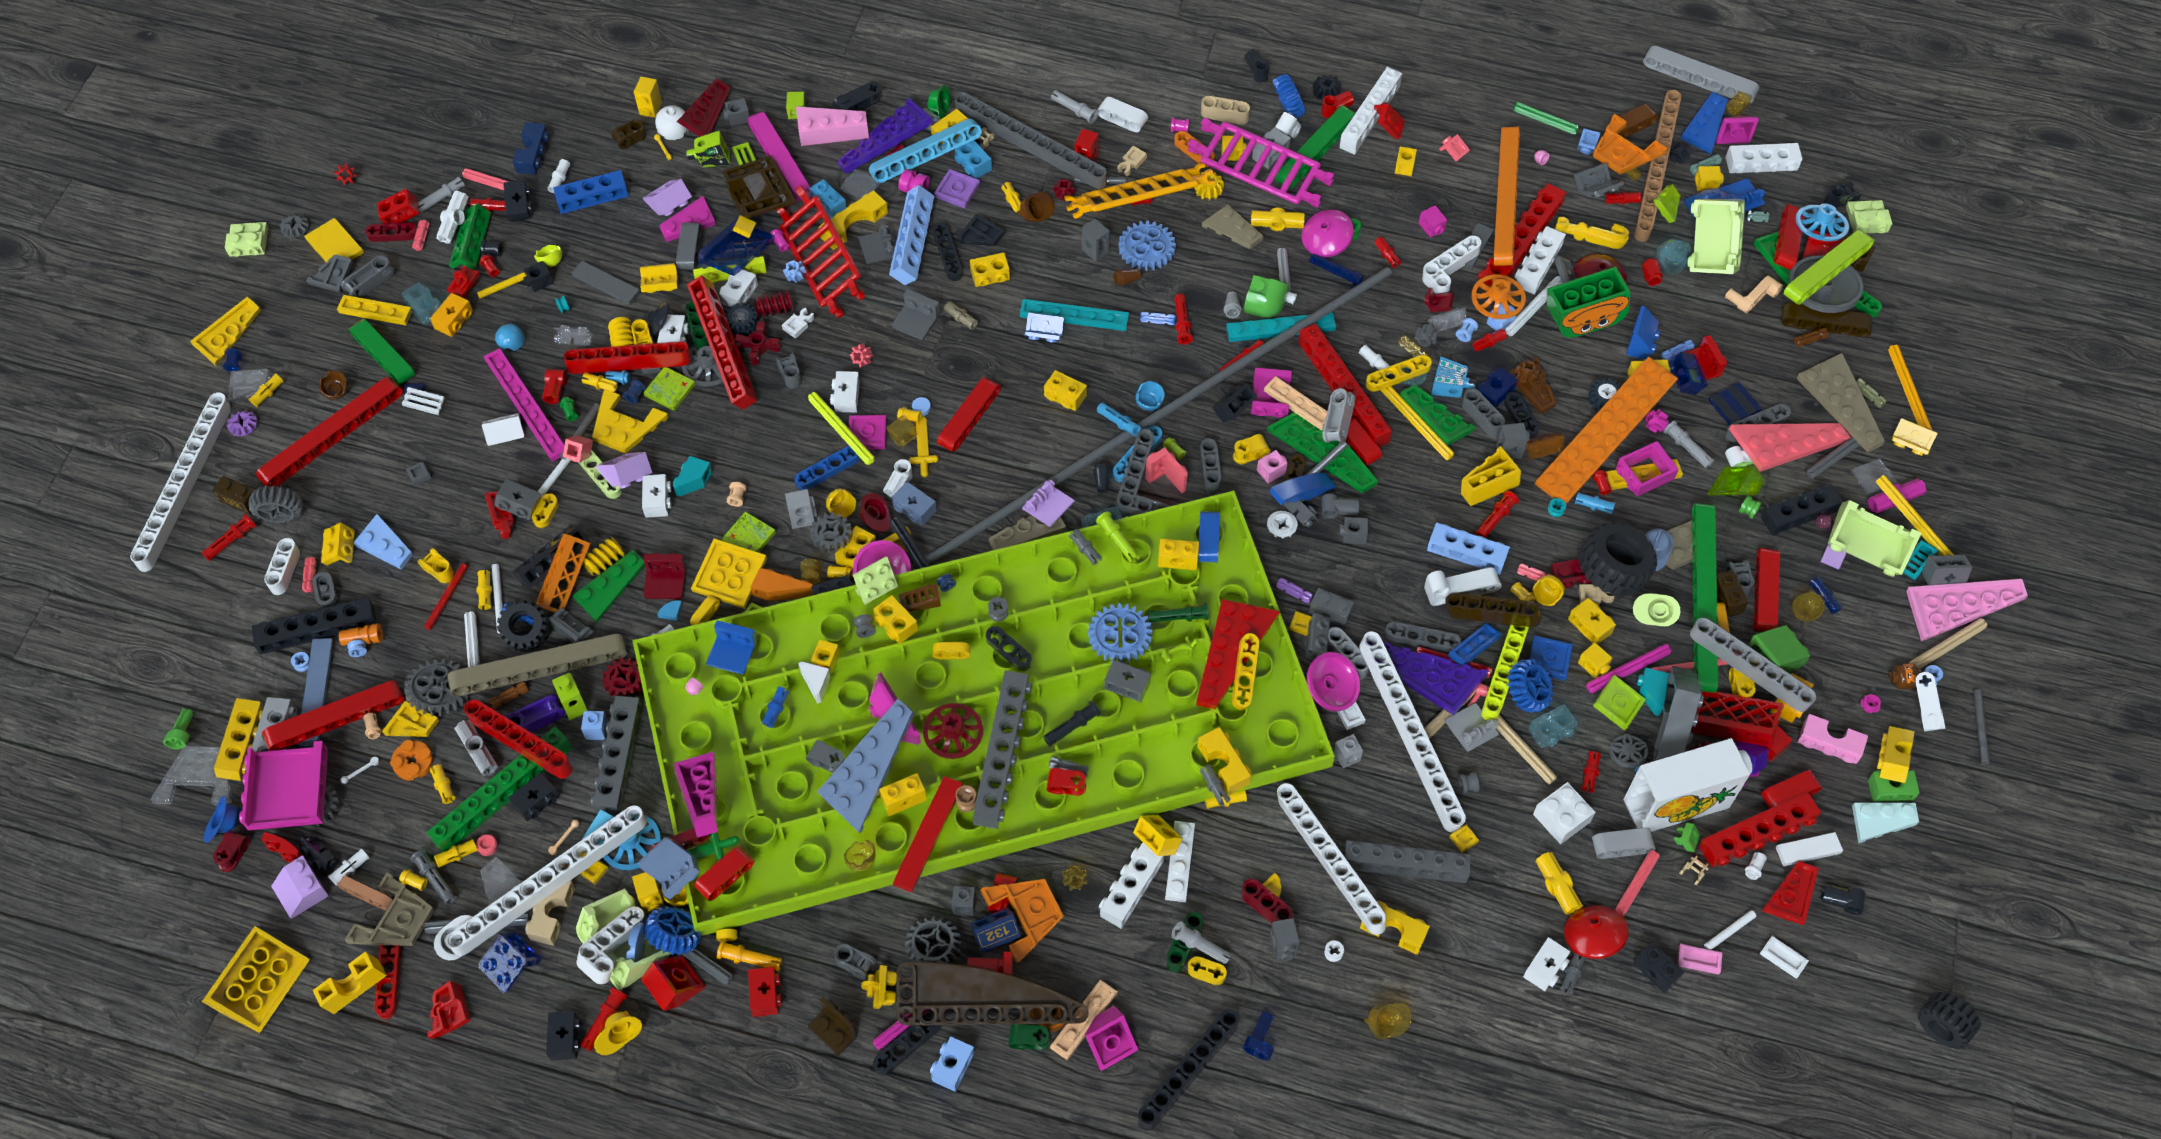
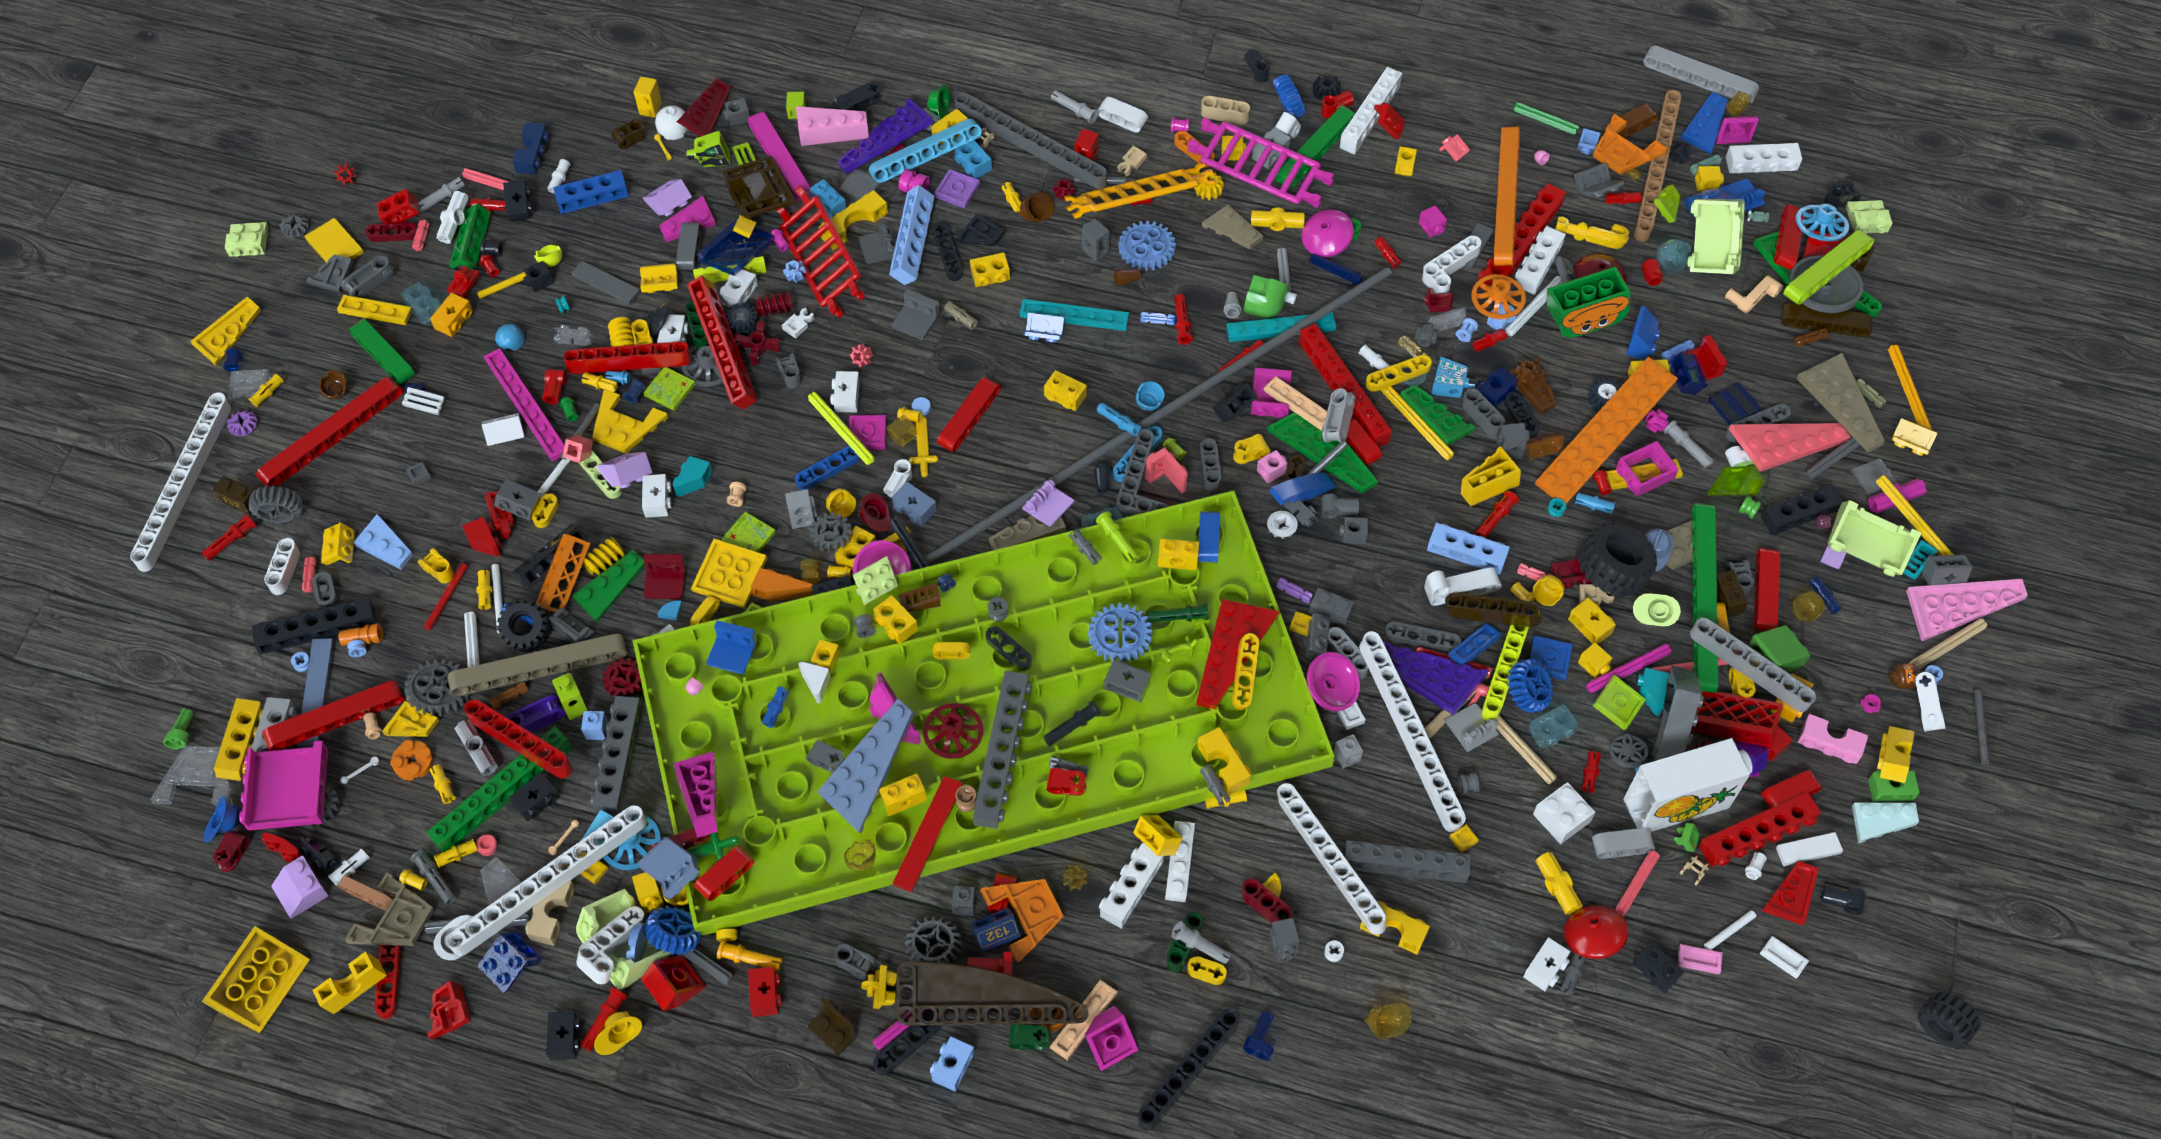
none -> red slope [462,517,501,557]

